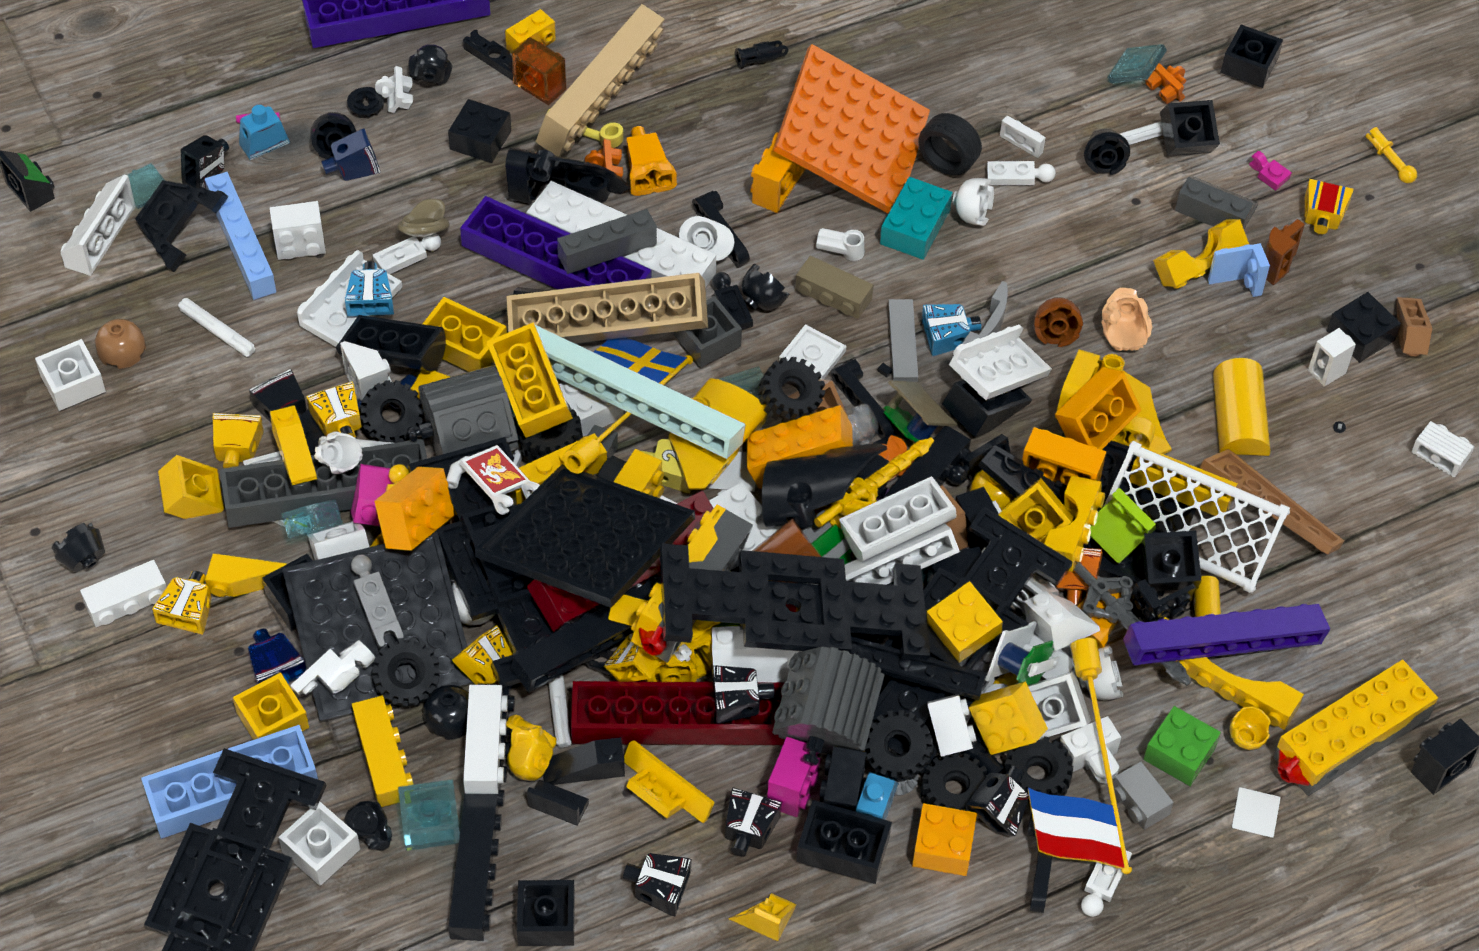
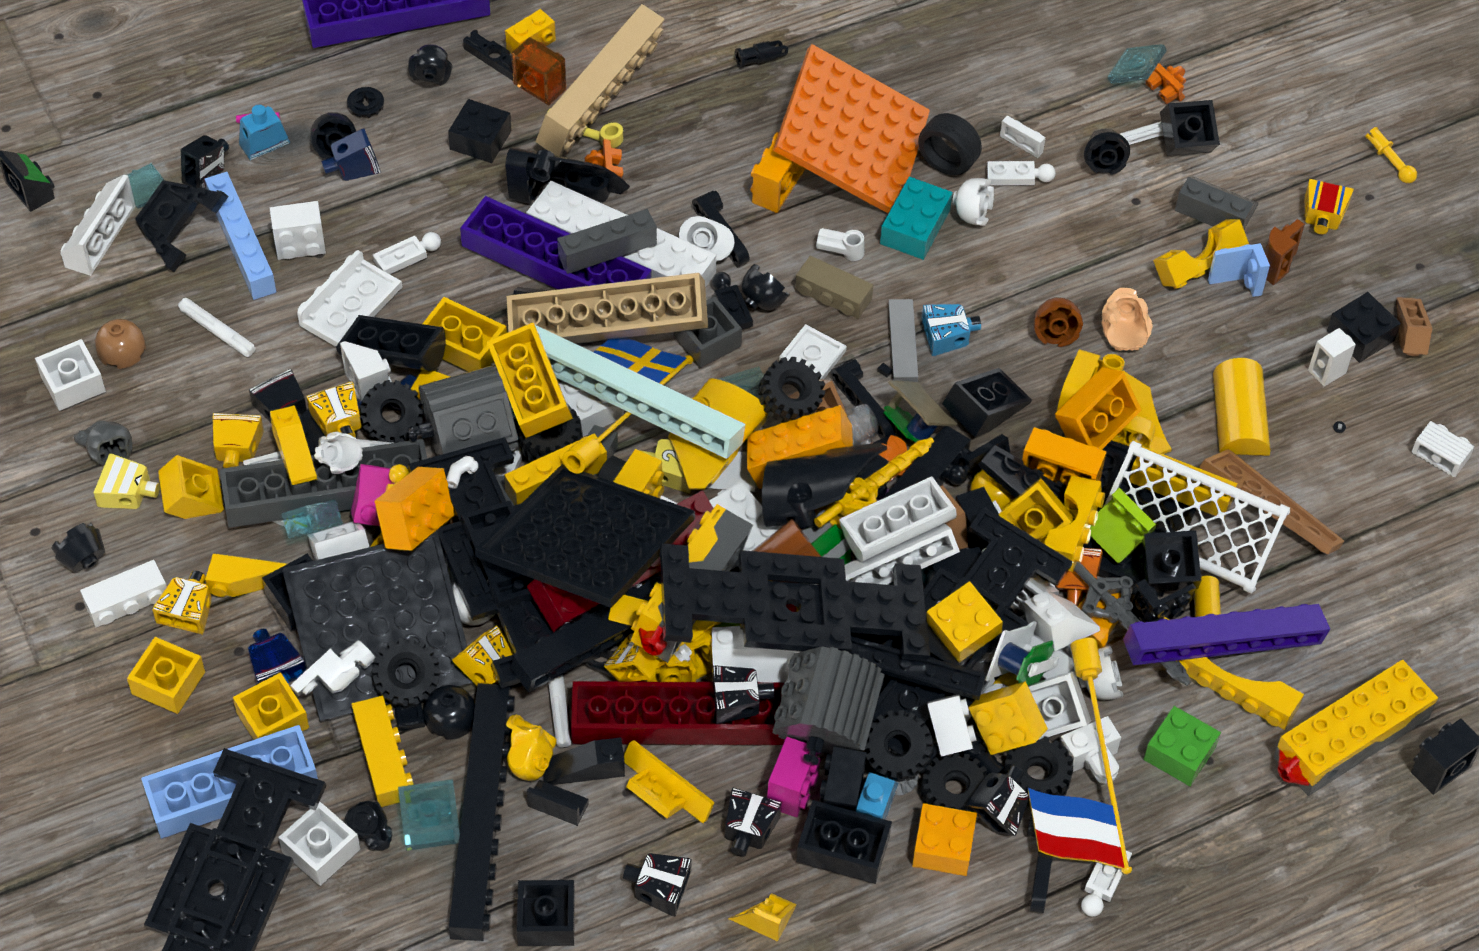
dark azure torso [345,261,394,316] -> none
light grey plate [351,555,405,650] -> none
white hips [375,66,413,113] -> none
dark tan piece [398,199,450,238] -> none
flag [459,445,540,515] -> none
white brick [464,685,508,794] -> none
light orange piece [626,126,677,196] -> none
white bracket [949,325,1052,400] -> none
light grey slope [962,281,1008,344] -> none
light grey brick [1113,762,1174,830] -> none
black brick [1220,24,1283,88] -> none
yellow hair [1229,706,1271,750] -> none
white sticker [1232,787,1280,838] -> none
dark pink plate [1249,151,1292,191] -> none
none -> dark grey piece [74,421,132,465]
none -> light yellow torso [94,454,160,509]
none -> yellow brick [127,637,205,714]
none -> black tile [395,703,425,731]

